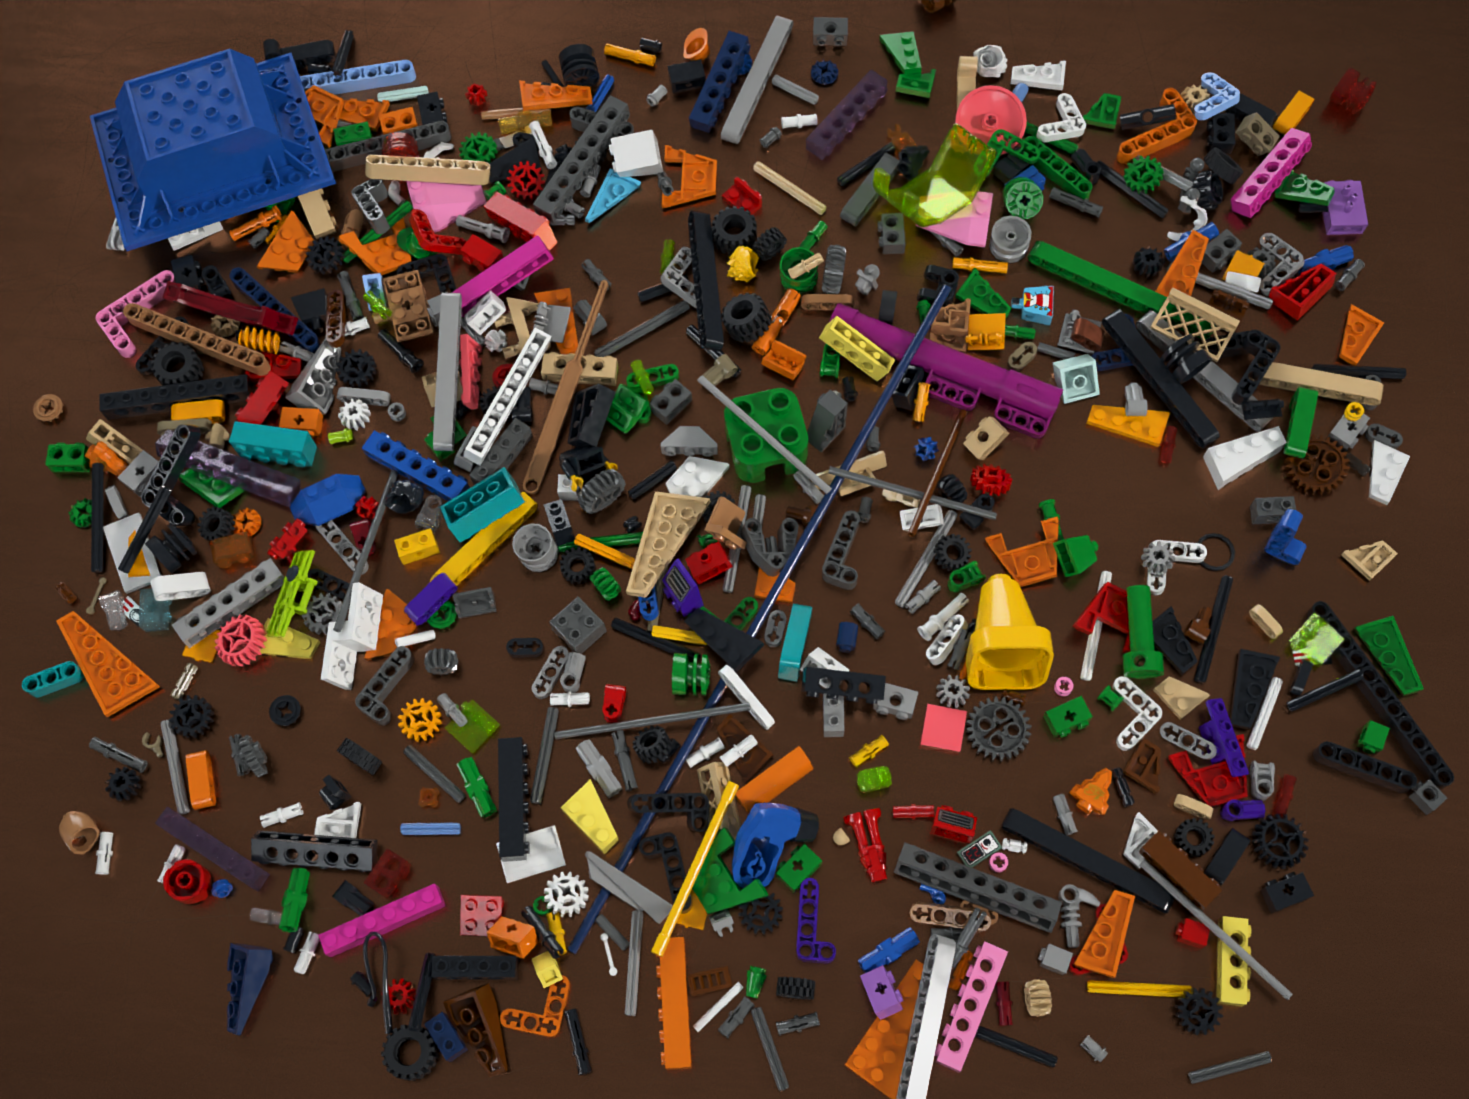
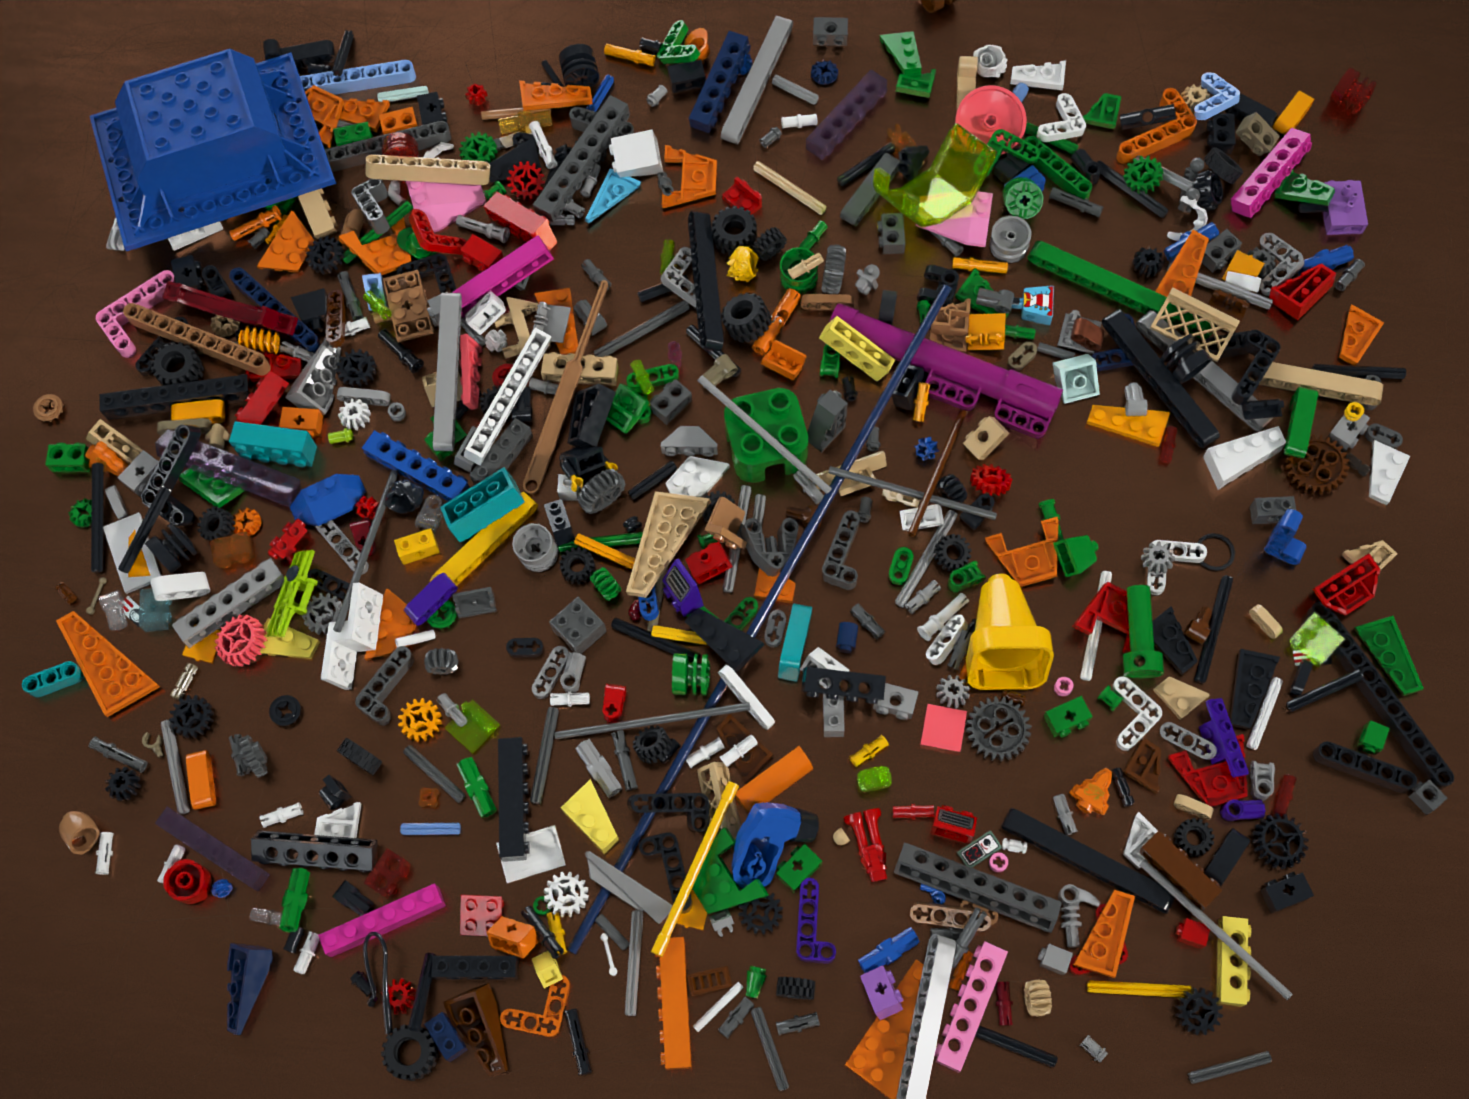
none -> green beam [657,20,700,64]
none -> clear pink pin [668,341,682,368]
none -> green plate [889,547,914,585]
none -> dark grey piece [976,288,1015,314]
none -> red wedge [1312,553,1381,616]

